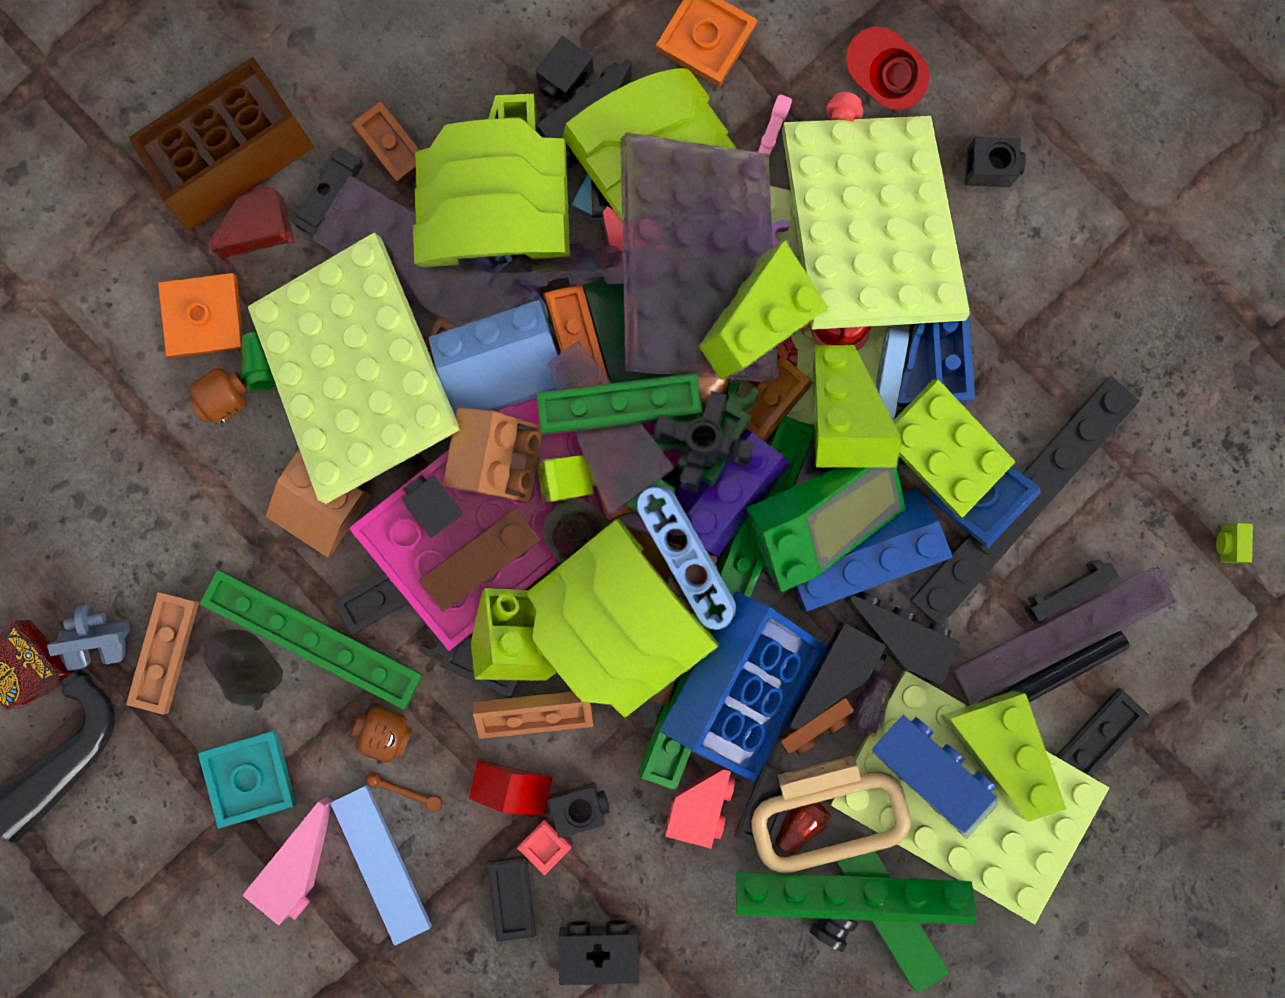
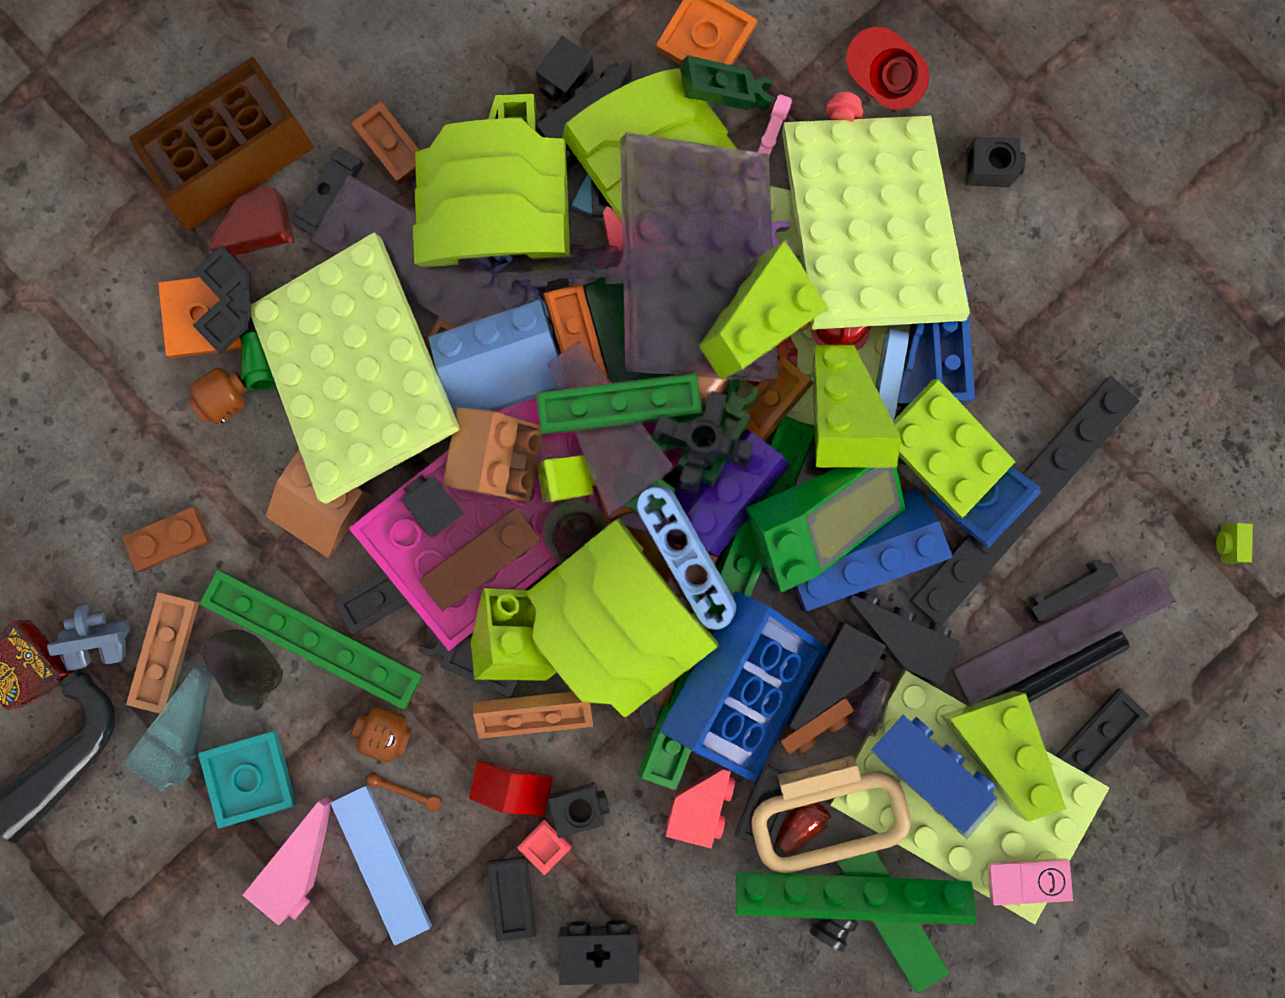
none -> dark orange plate [122,507,211,572]
none -> clear light blue slope [123,666,213,791]
none -> black tile [193,245,251,354]
none -> dark green plate [679,55,776,110]
none -> bright pink tile [987,858,1073,905]

